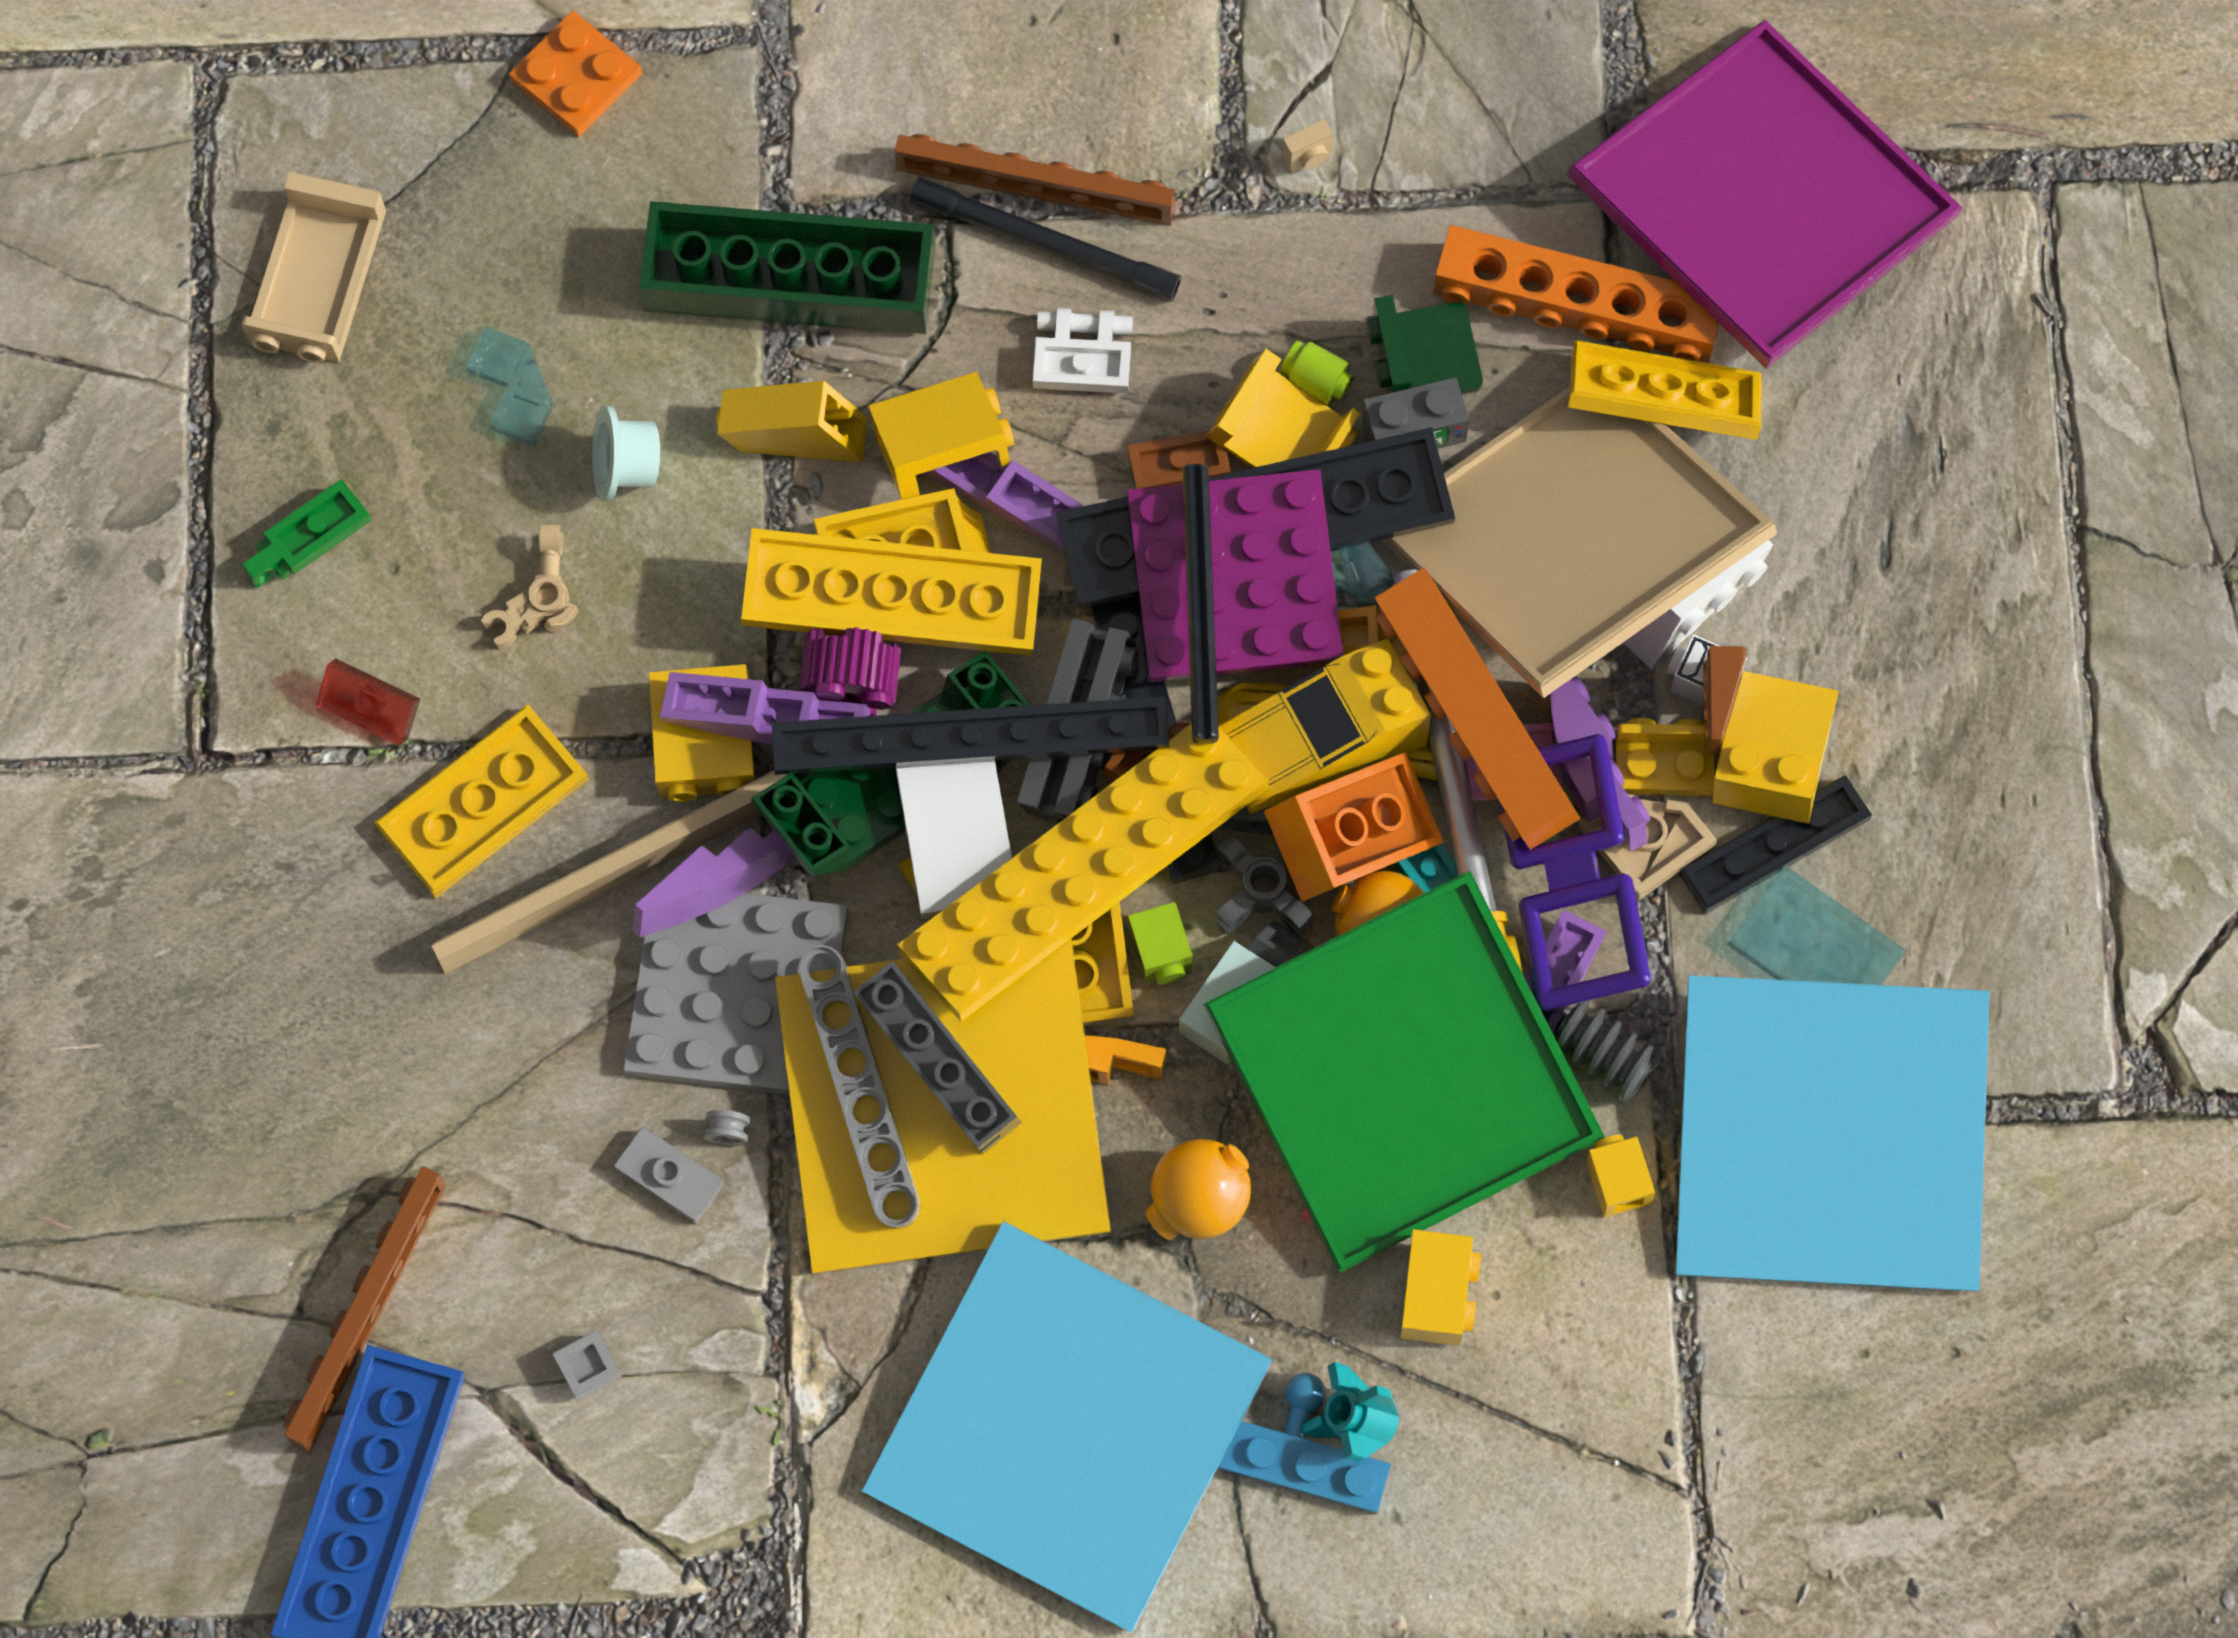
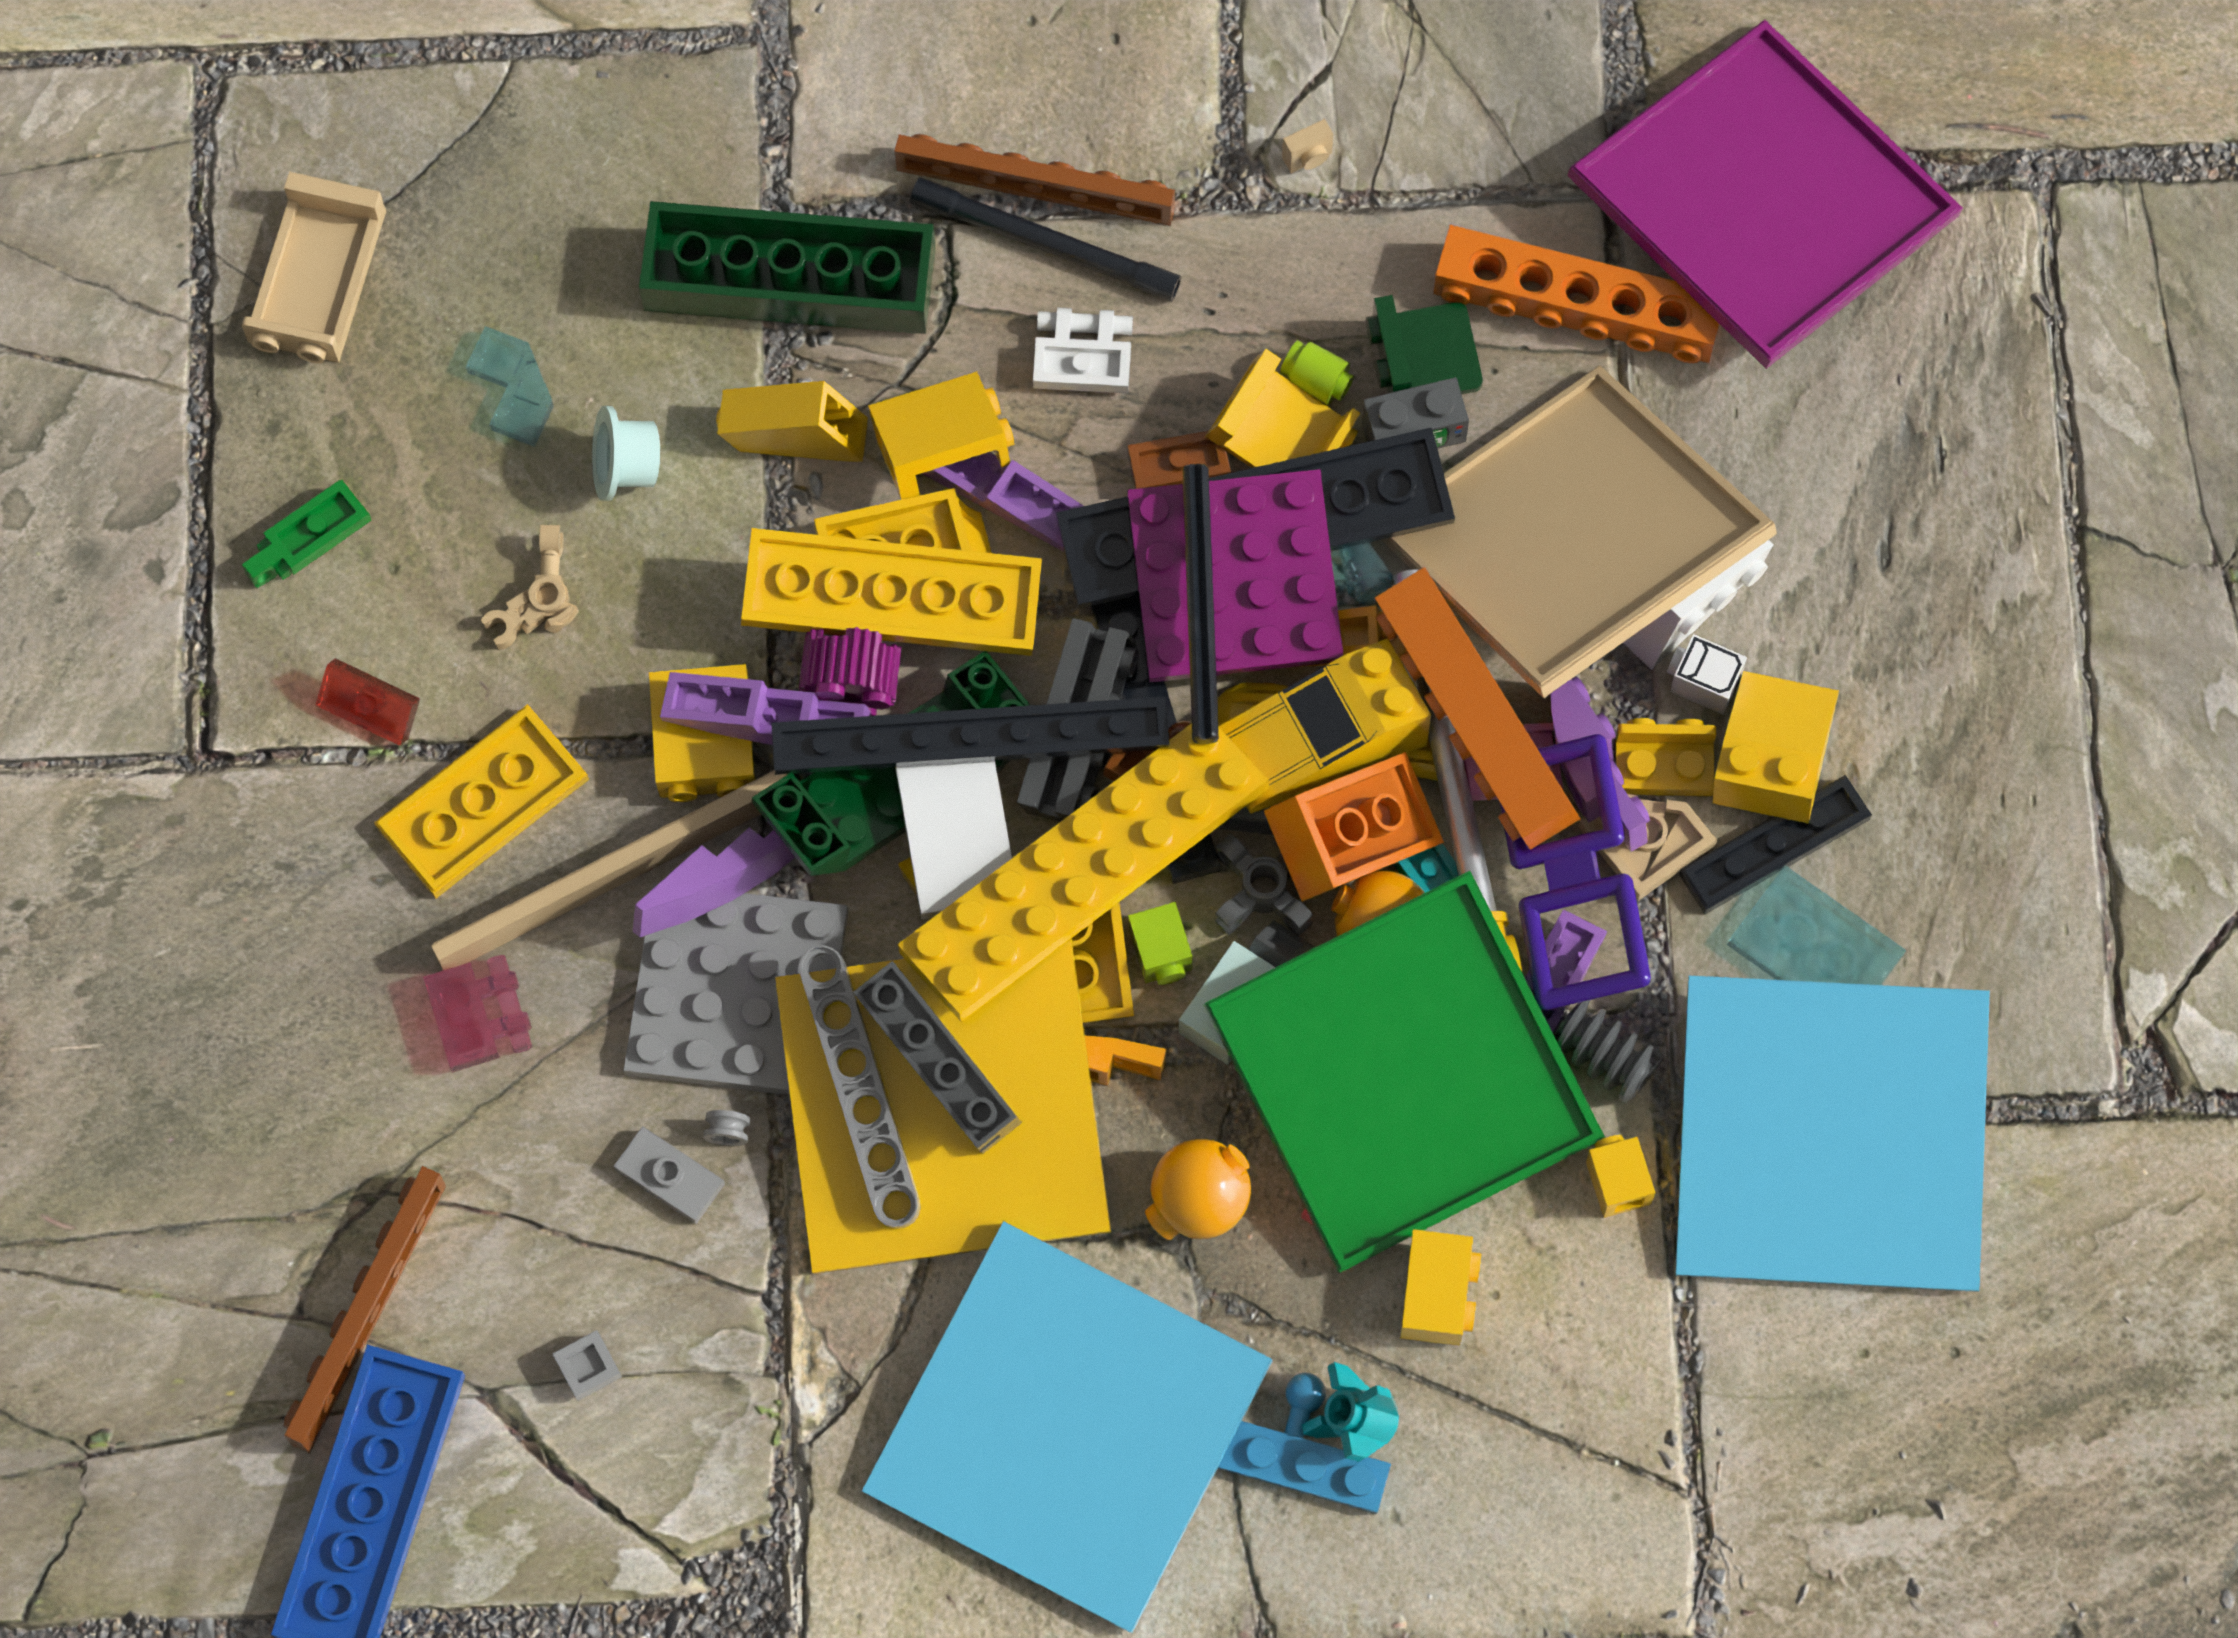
orange plate [509,10,642,137] -> none
yellow tile [1568,341,1762,440] -> none
dark orange slope [1703,646,1747,755] -> none
none -> clear pink plate [423,955,533,1073]

